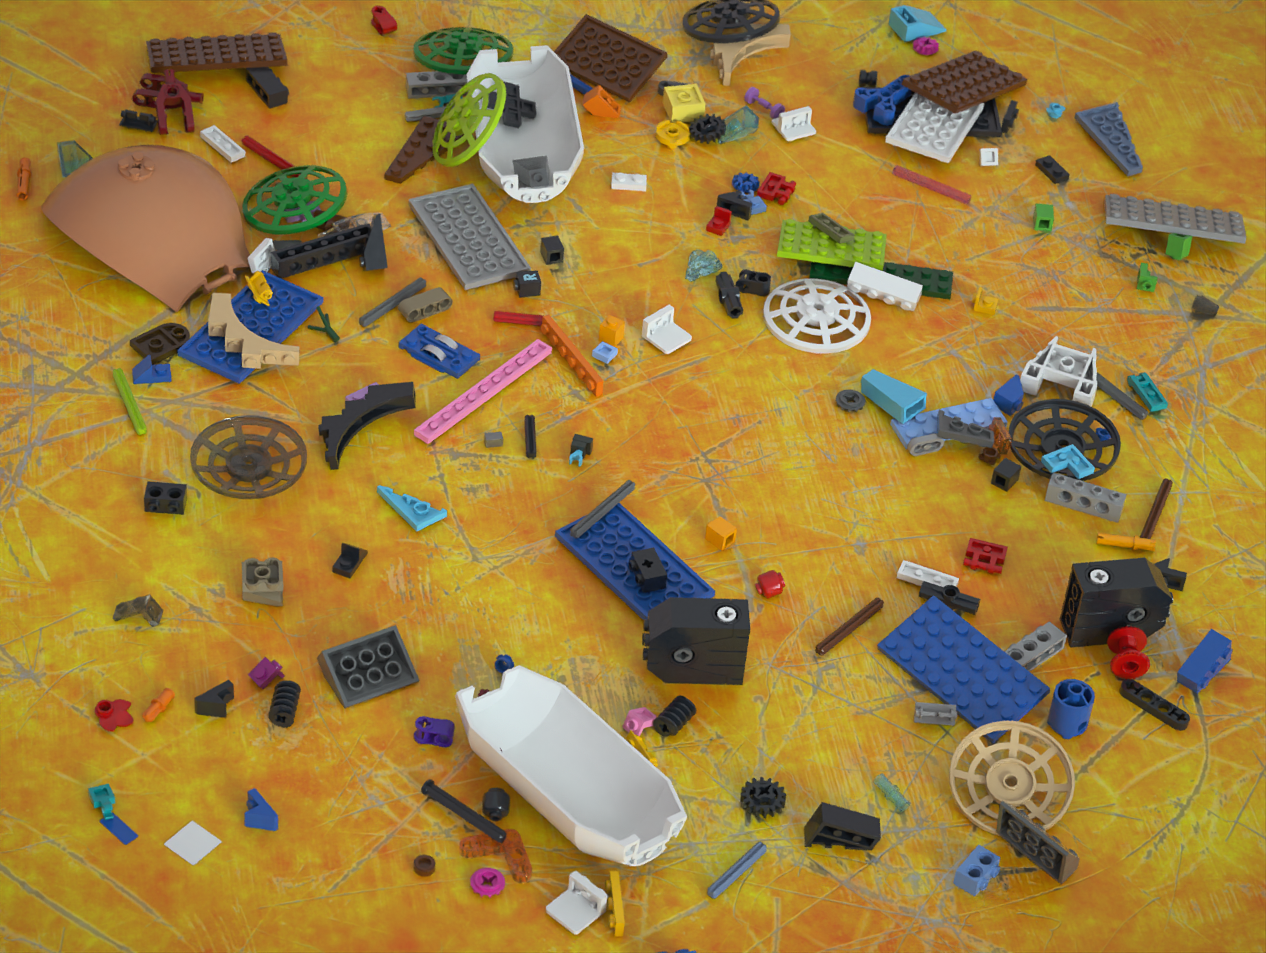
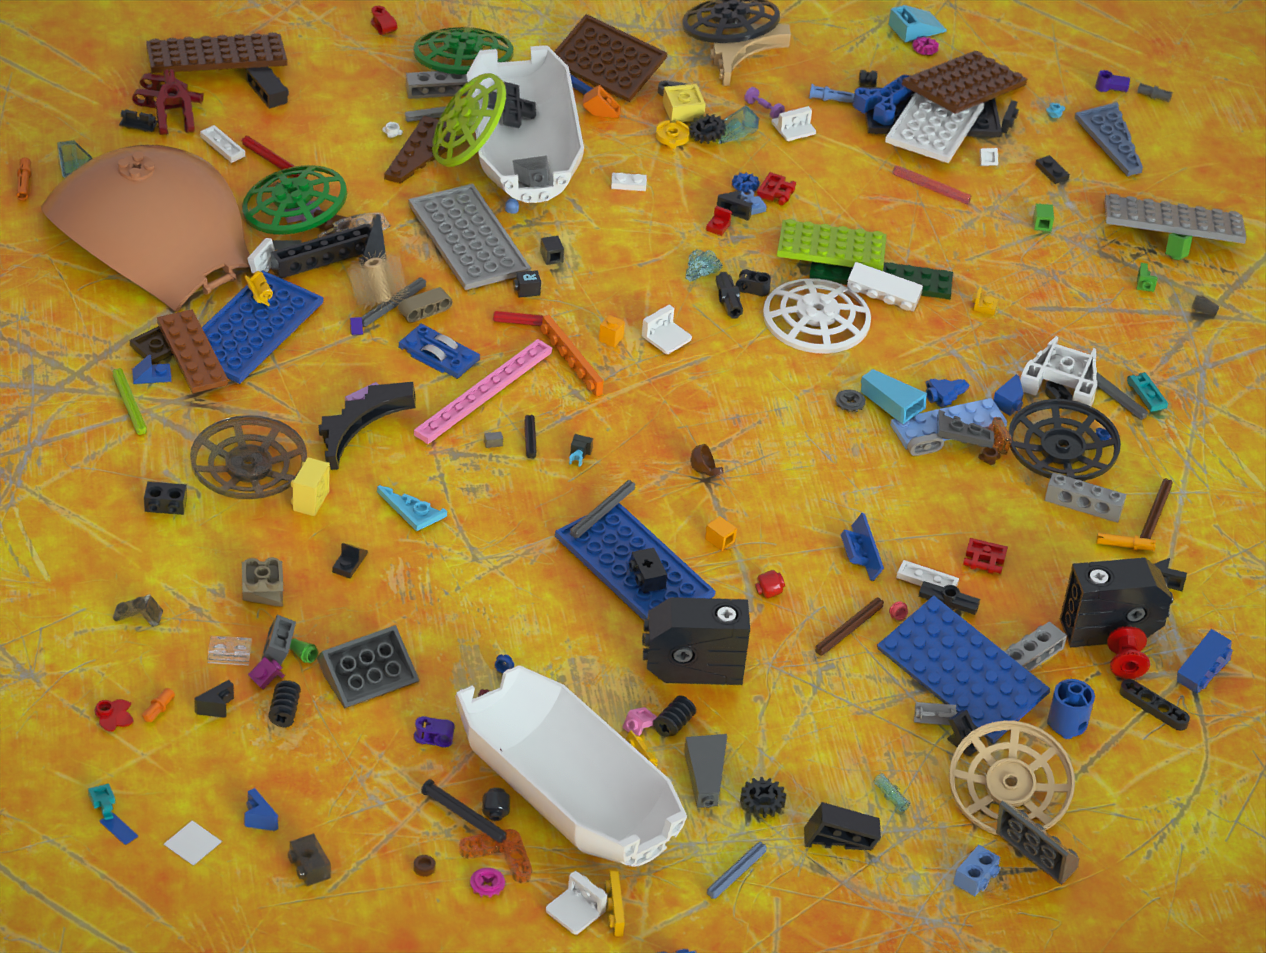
tan arch [208,293,300,369] -> none
dark green plant [308,306,340,342] -> none
teal plate [431,94,463,108] -> none
light blue plate [592,341,618,364] -> none
olive tile [808,213,855,244] -> none
black brick [991,458,1021,492] -> none
medium azure plate [1041,444,1095,479] -> none
none -> dark orange plate [157,309,228,393]
none -> clear plate [208,636,252,665]
none -> dark grey brick [261,615,296,665]
none -> clear smoke brick [287,833,331,886]
none -> bright green cone [289,638,318,663]
none -> light yellow container [291,457,330,516]
none -> tan piece [347,250,409,311]
none -> dark purple piece [350,317,363,335]
none -> white plate [382,122,403,138]
none -> medium blue hinge [505,198,519,214]
none -> dark grey slope [684,734,727,808]
none -> reddish brown piece [690,444,723,476]
none -> medium blue pin [809,84,854,103]
none -> blue bracket [840,513,884,581]
none -> coral plate [889,601,908,620]
none -> blue rock [925,379,970,408]
none -> black slope [947,710,982,756]
none -> black beam [1045,381,1072,400]
none -> dark purple piece [1095,70,1130,92]
none -> dark grey pin [1137,83,1172,102]

